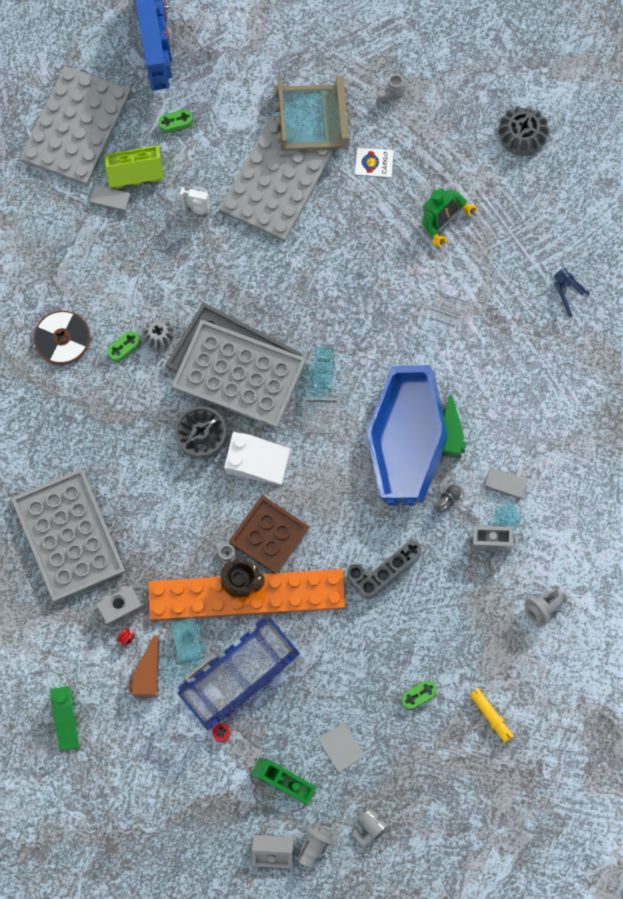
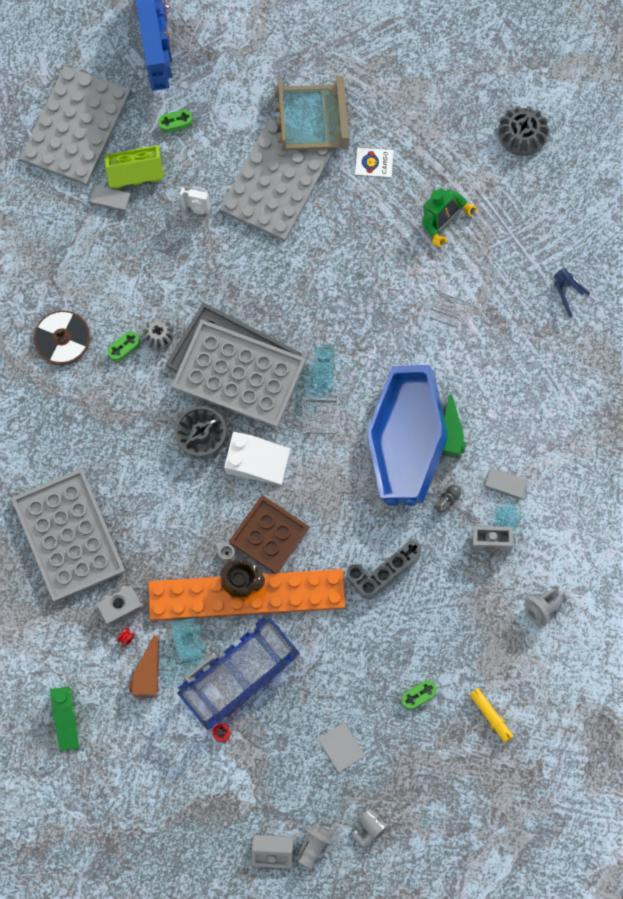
green slope [250,757,317,805] -> none
light grey piece [378,74,405,103] -> none

